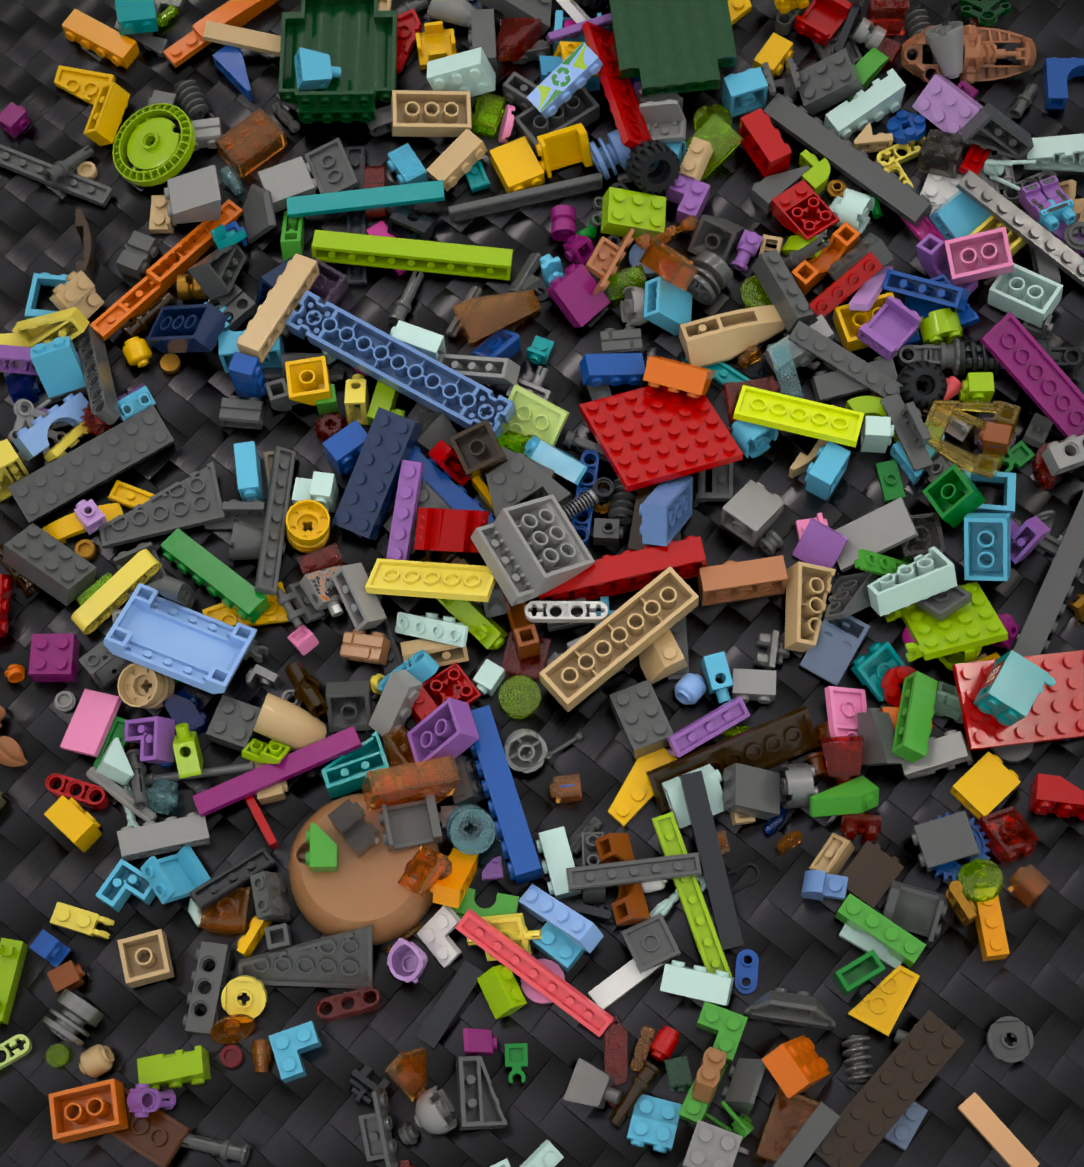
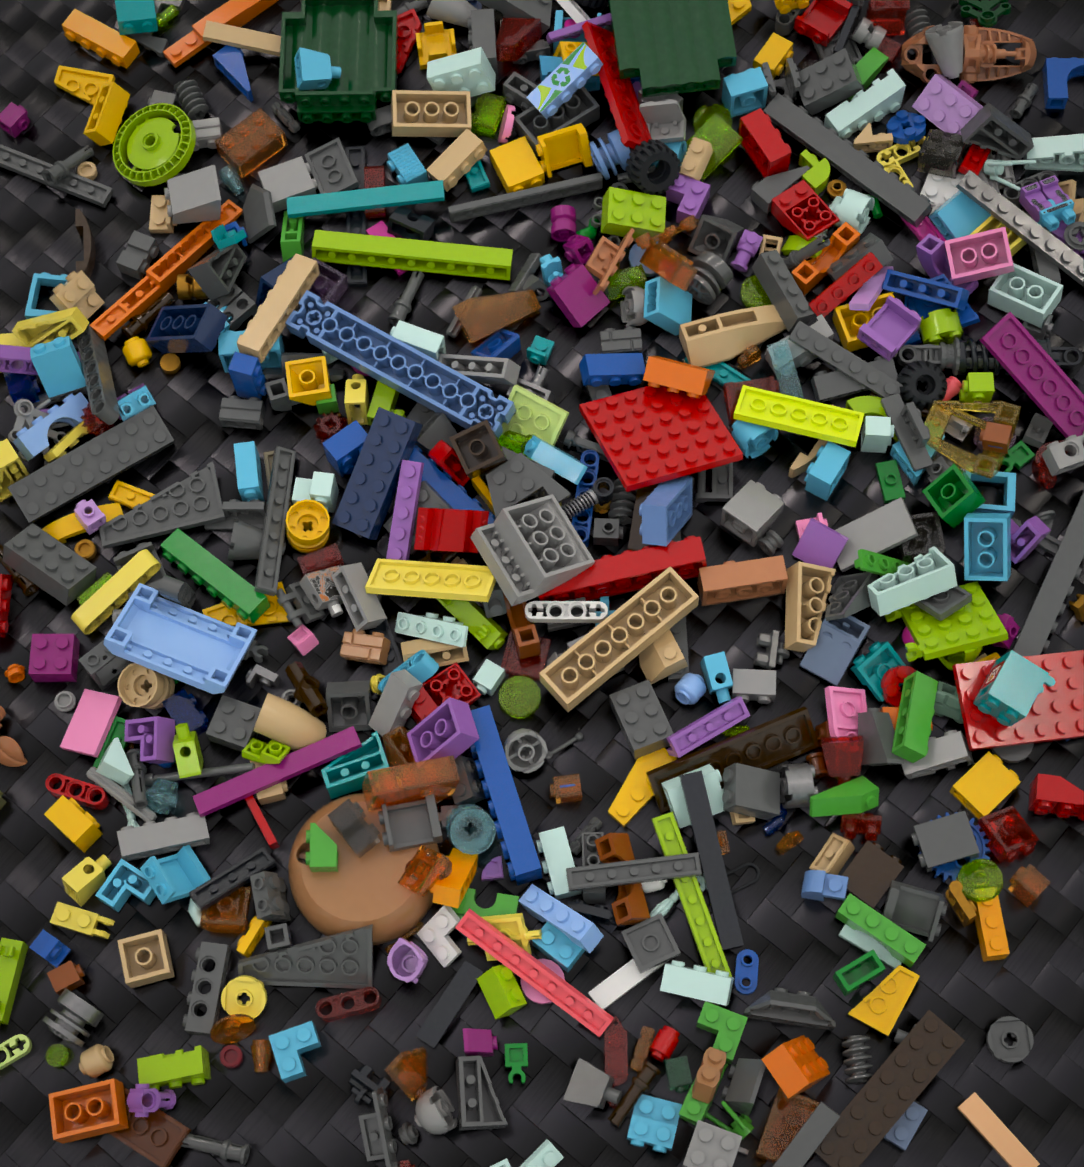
none -> light yellow torso [62,854,112,907]

